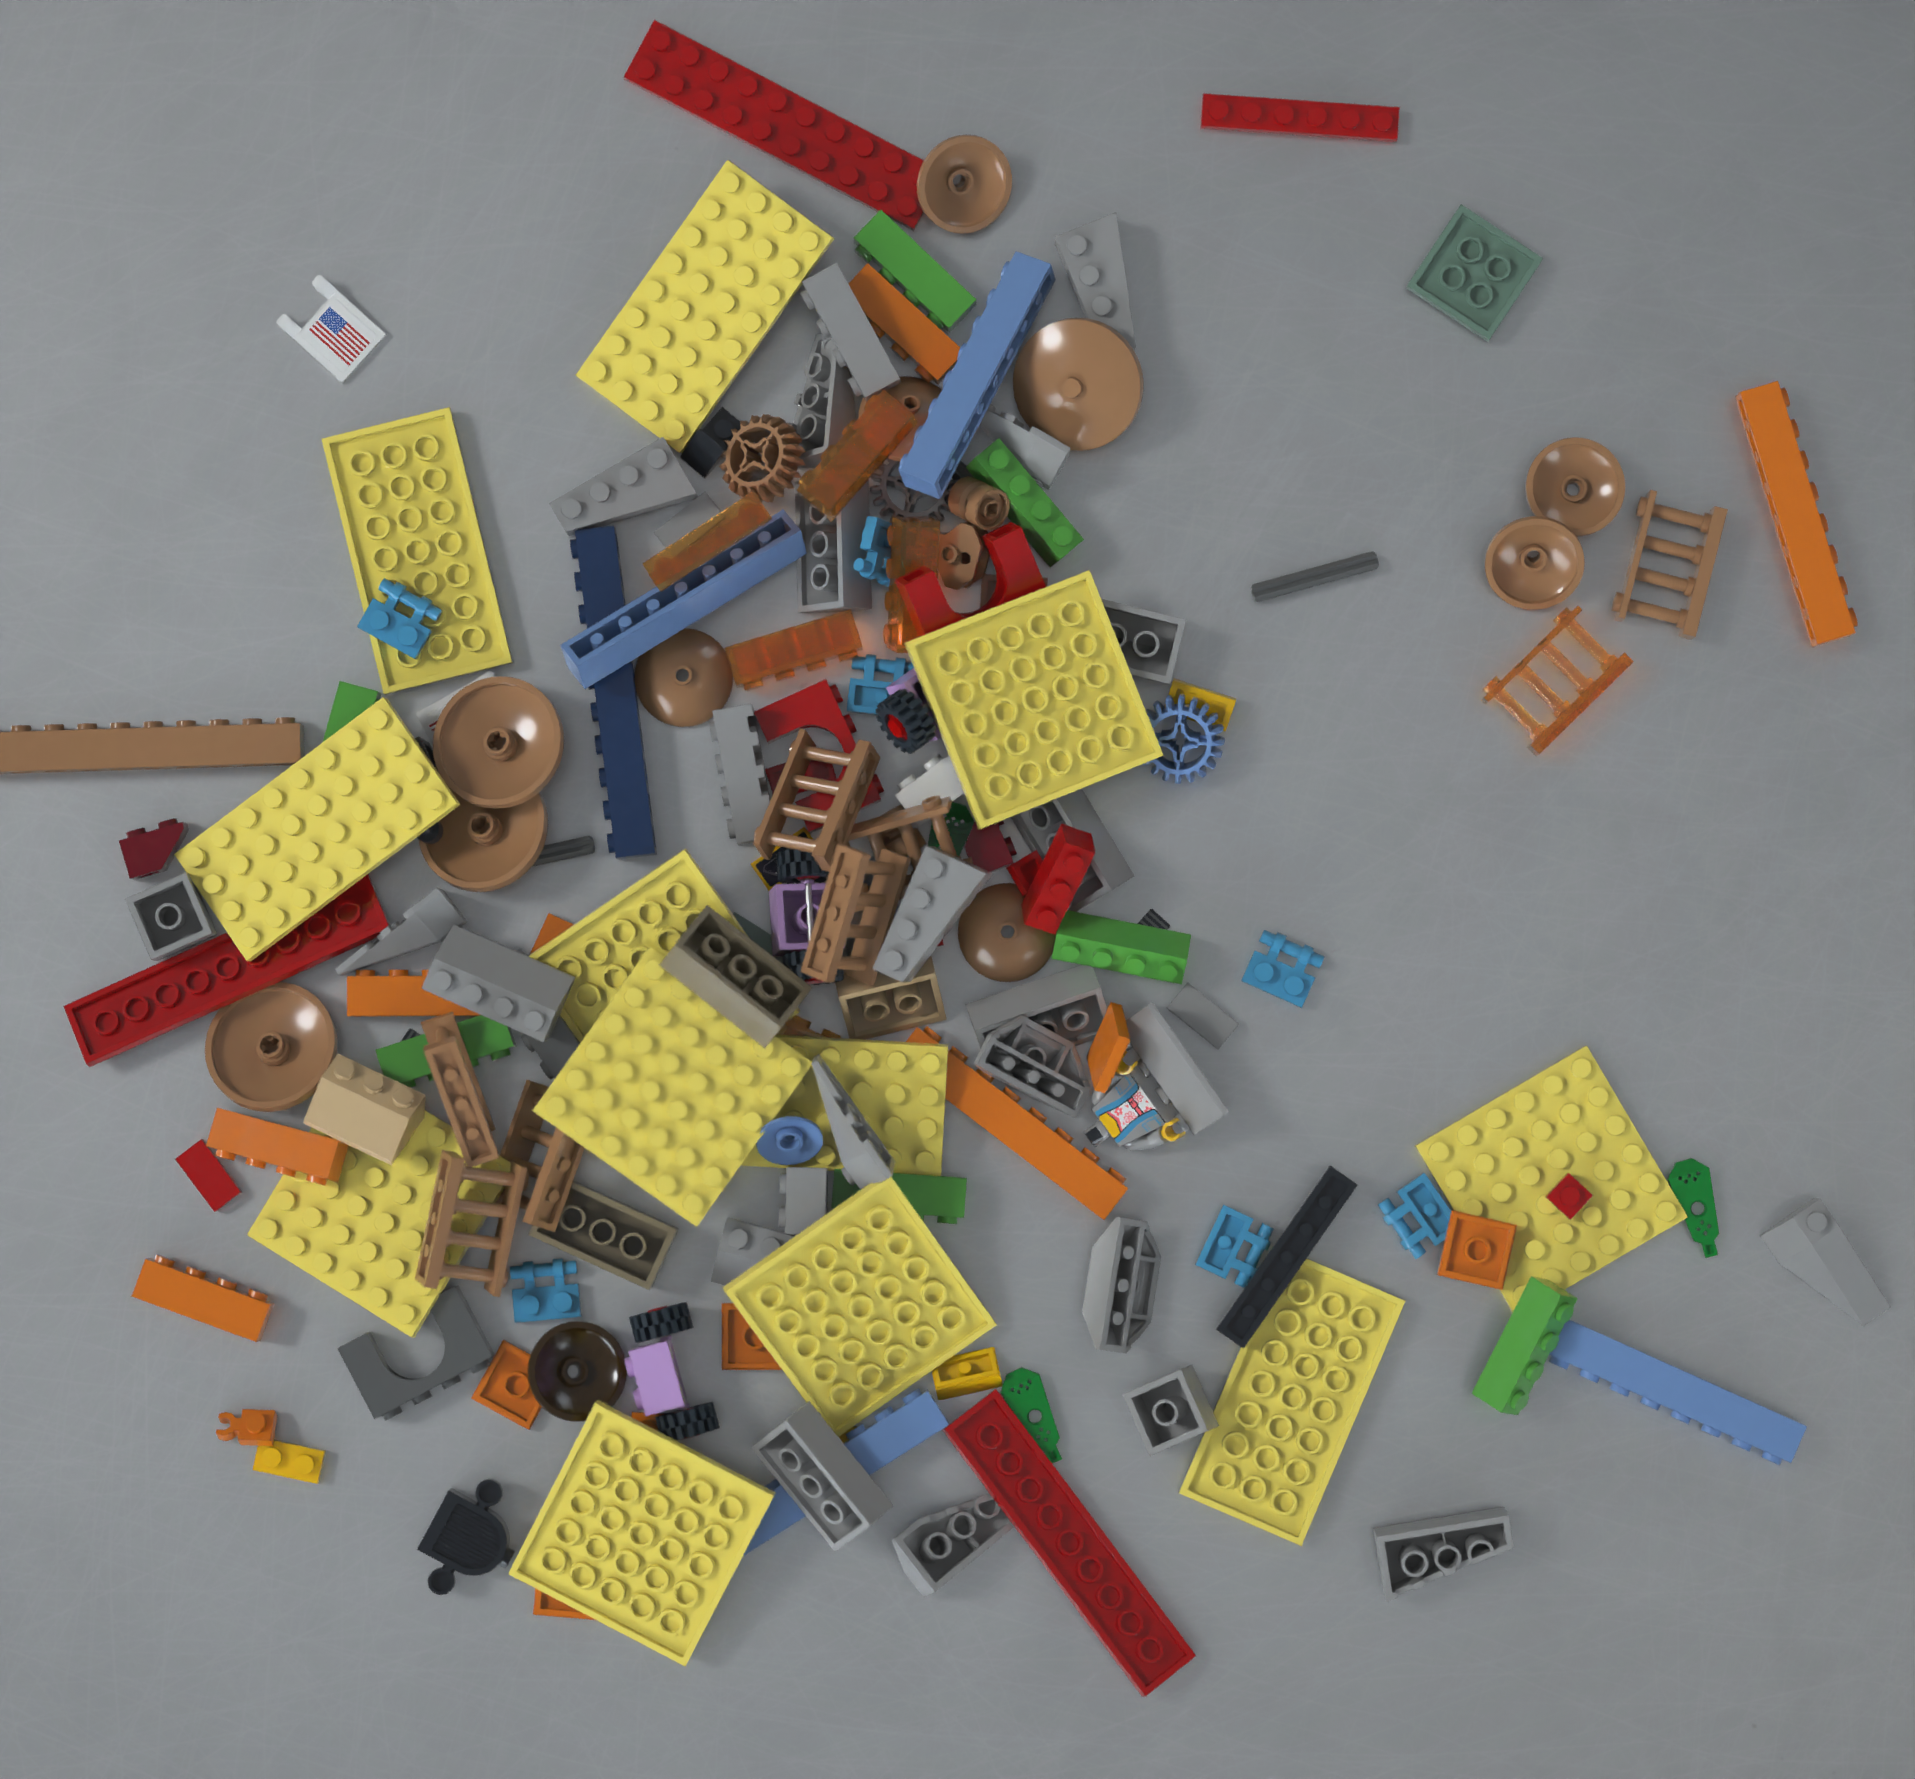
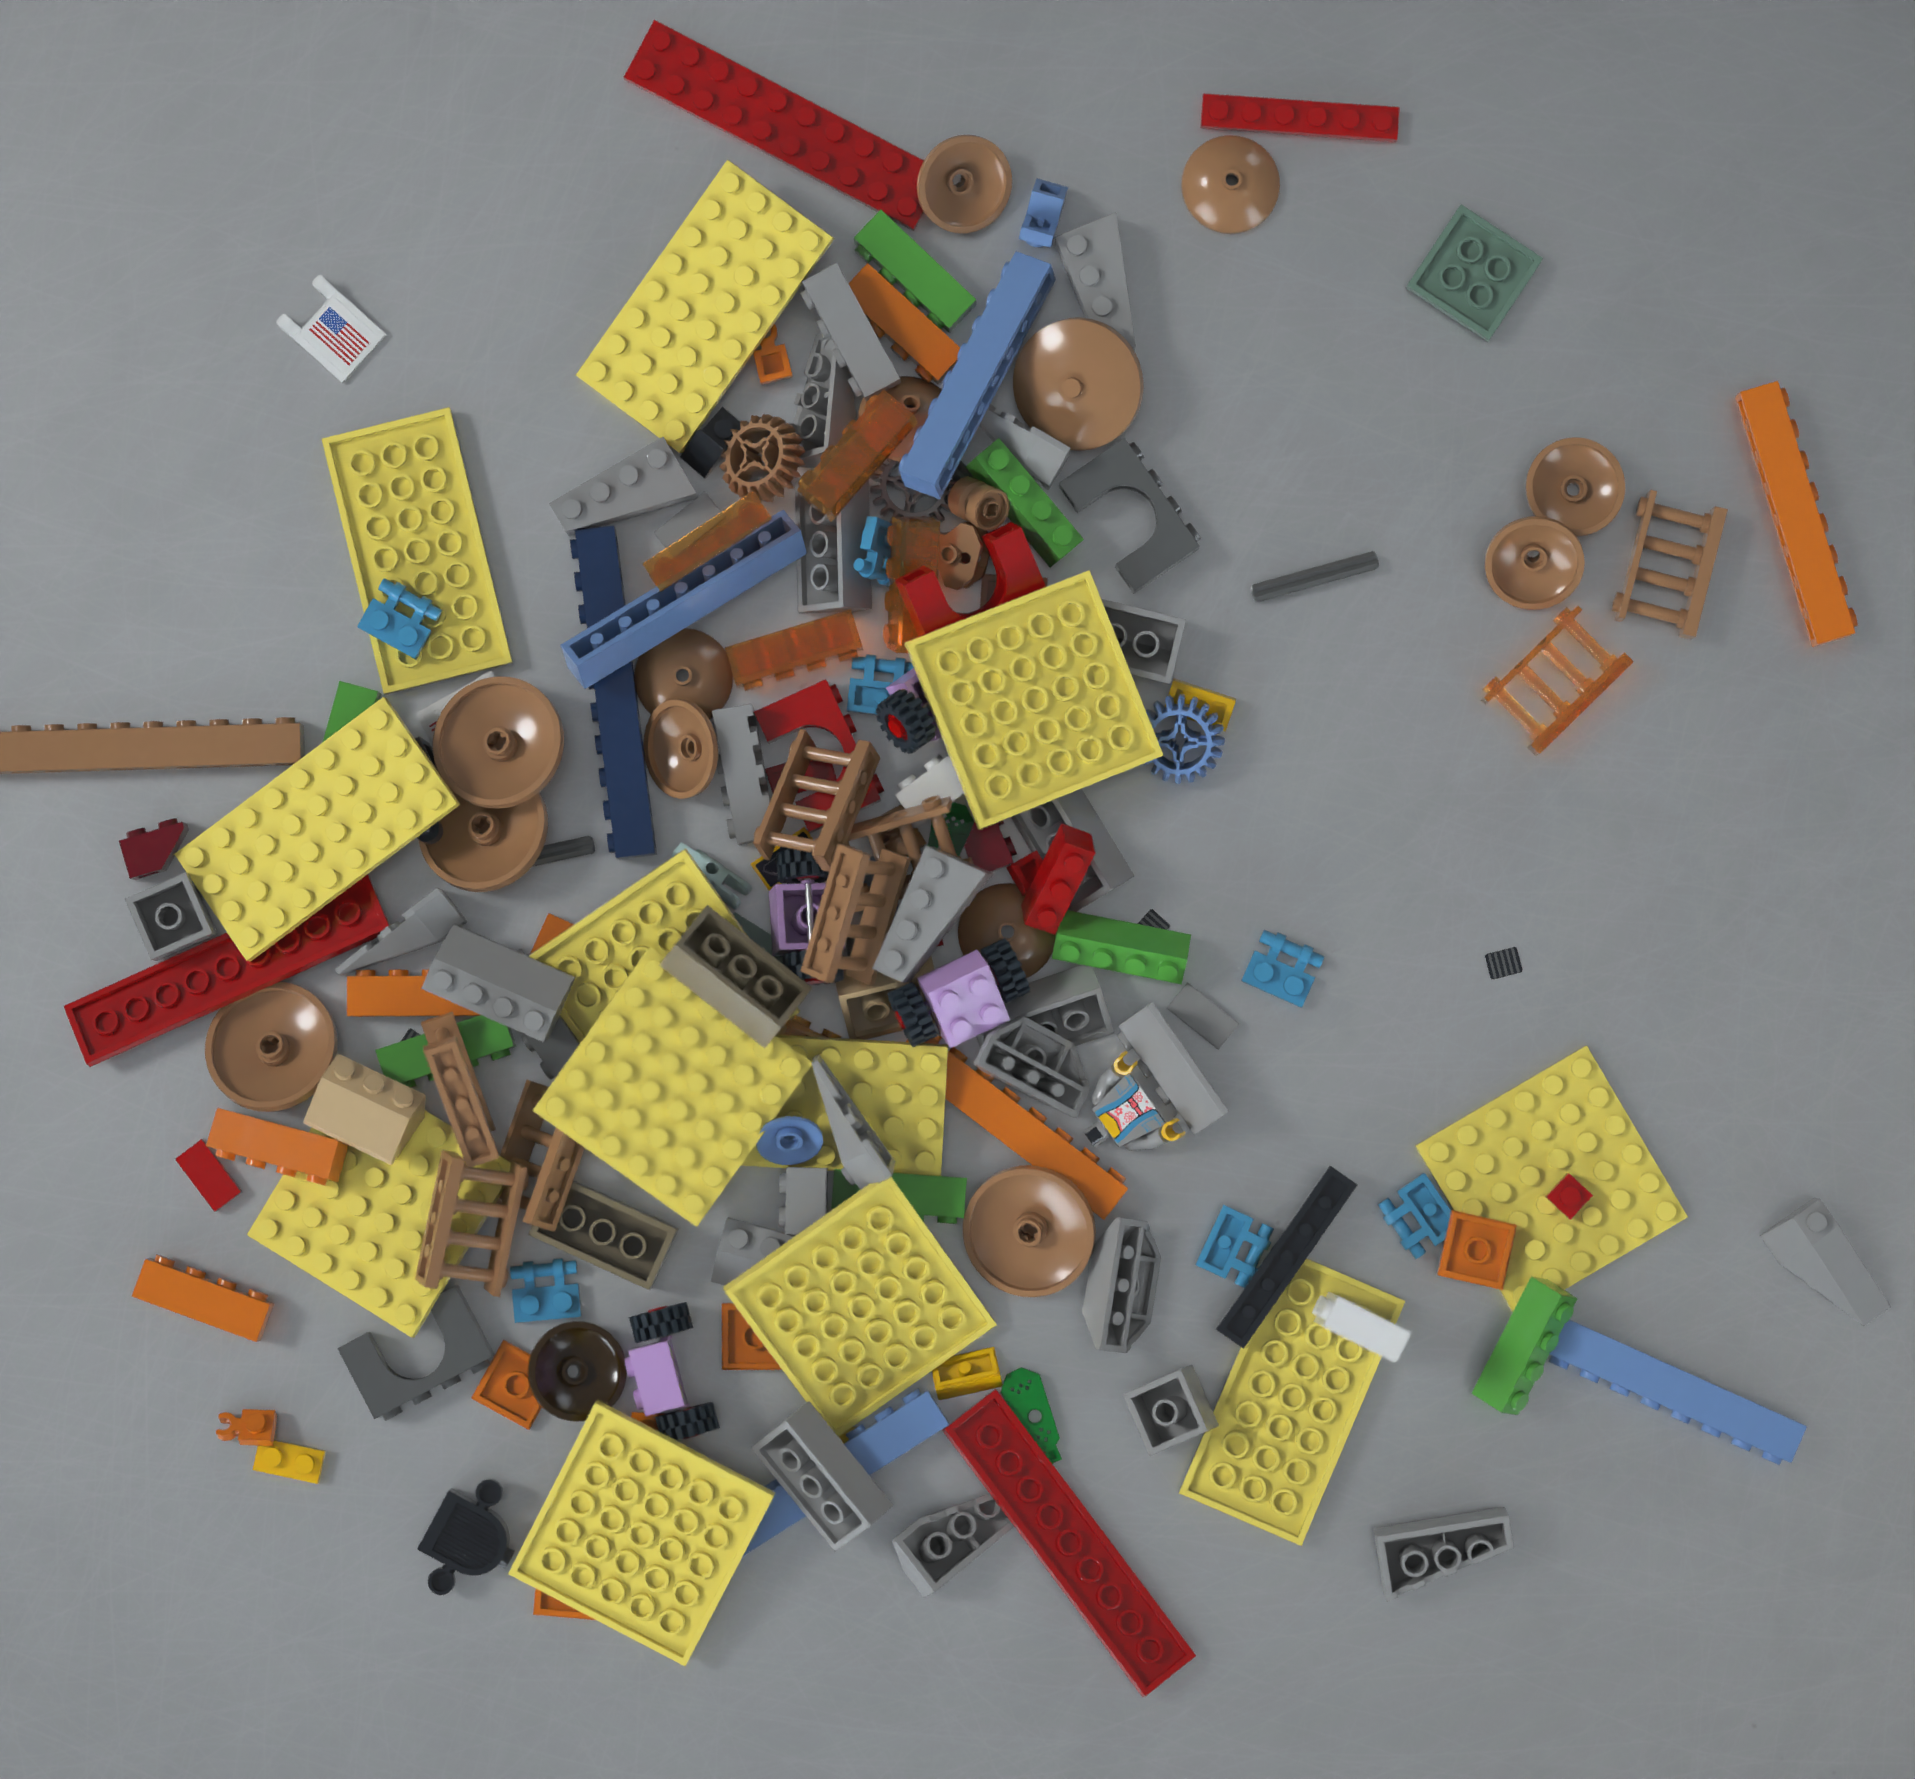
orange tile [1086,1002,1131,1093] -> none
green piece [1667,1158,1719,1258] -> none
none -> medium nougat dish [643,699,718,799]
none -> light aqua hinge [671,842,752,910]
none -> orange plate [753,324,793,385]
none -> lavender brick [887,938,1030,1048]
none -> medium nougat dish [963,1165,1096,1297]
none -> medium blue brick [1019,179,1068,248]
none -> dark grey arch [1059,438,1201,594]
none -> medium nougat dish [1181,135,1280,234]
none -> white arch [1312,1292,1411,1363]
none -> sticker [1485,947,1522,979]

